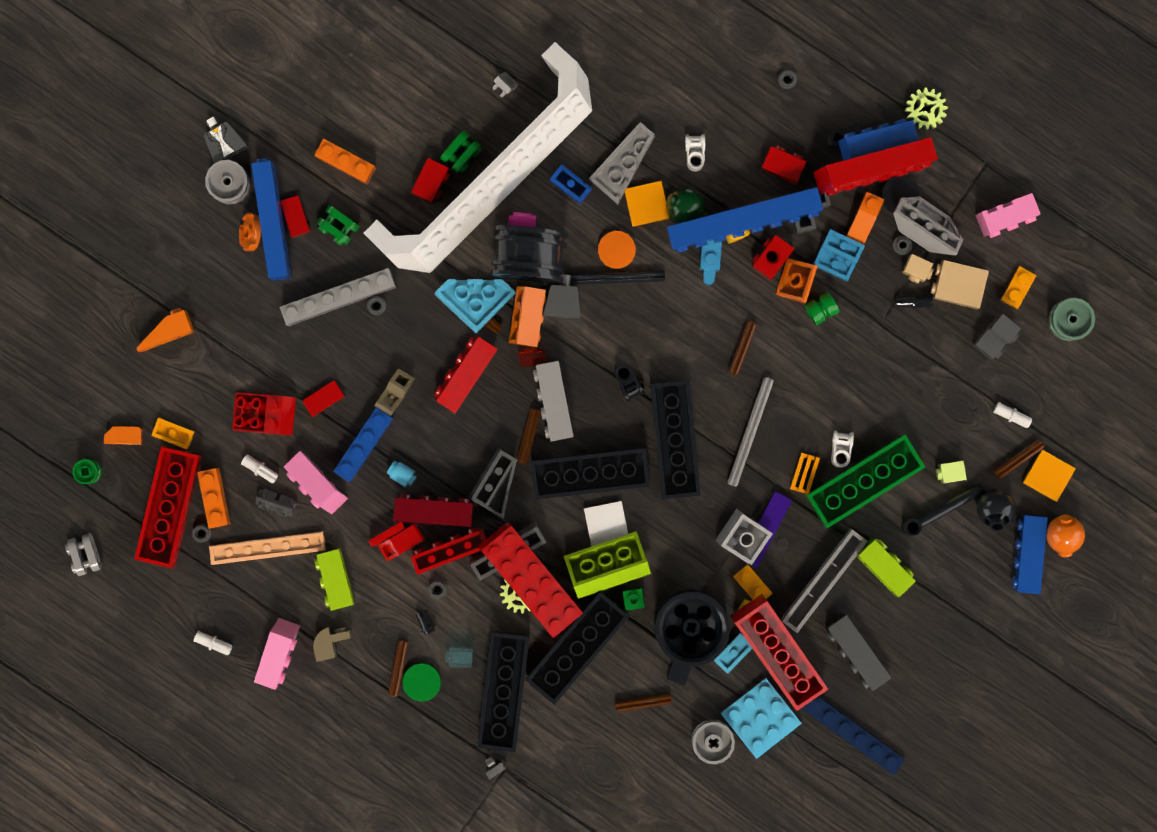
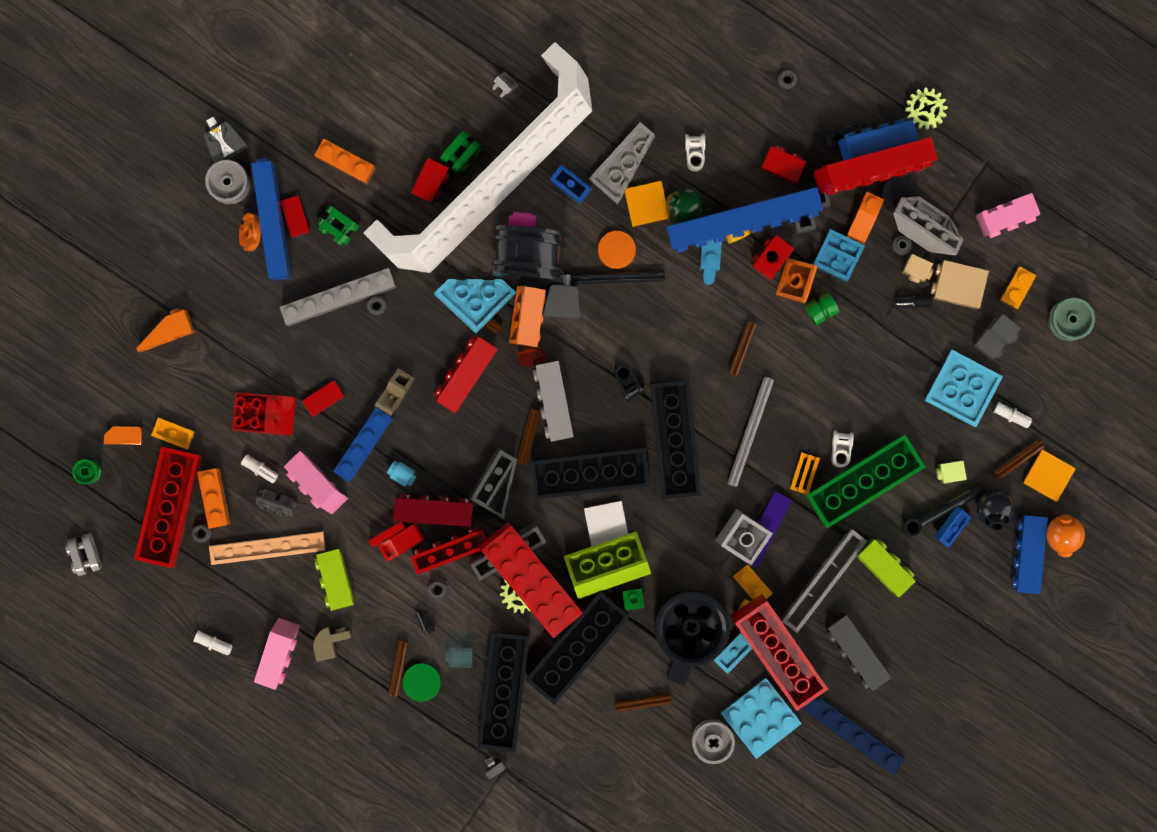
none -> medium azure plate [924,350,1003,427]
none -> blue plate [934,506,971,548]

